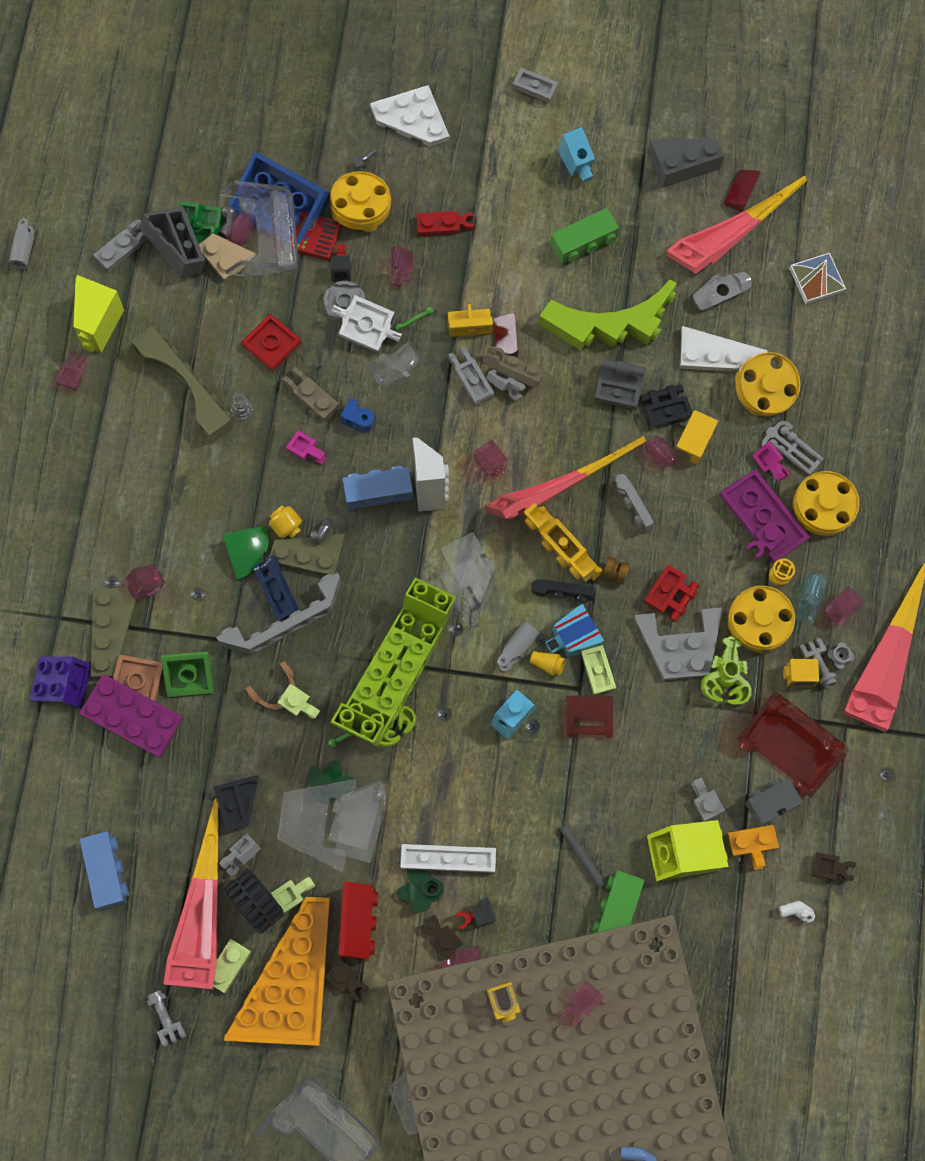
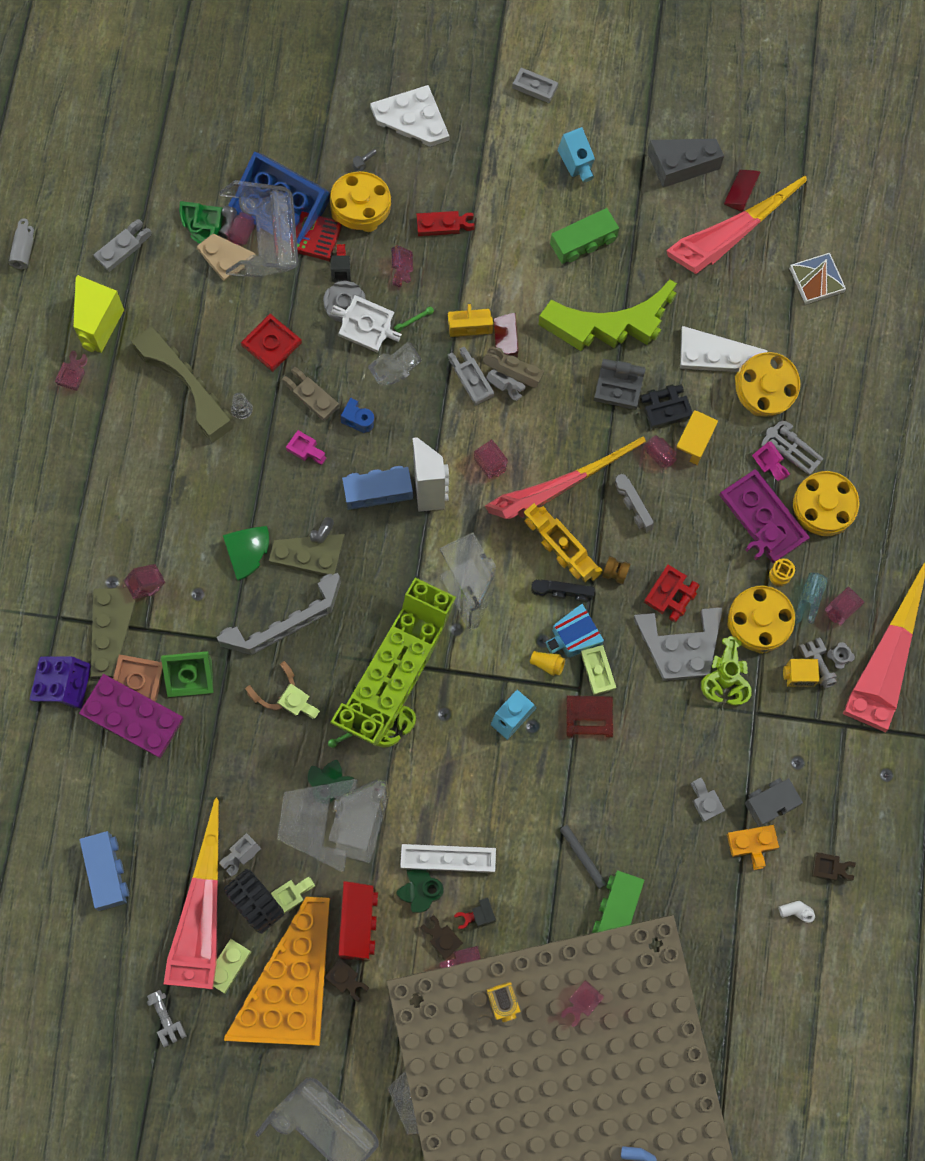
dark grey wedge [140,207,205,278] -> none
black wing [214,775,259,833] -> none
dark blue plate [254,555,299,621] -> none
yellow head [269,505,302,539] -> none
light grey piece [498,622,539,672] -> none
neon yellow slope [647,820,729,882] -> none
light grey piece [692,272,752,311] -> none
clear red windscreen [737,691,848,798] -> none

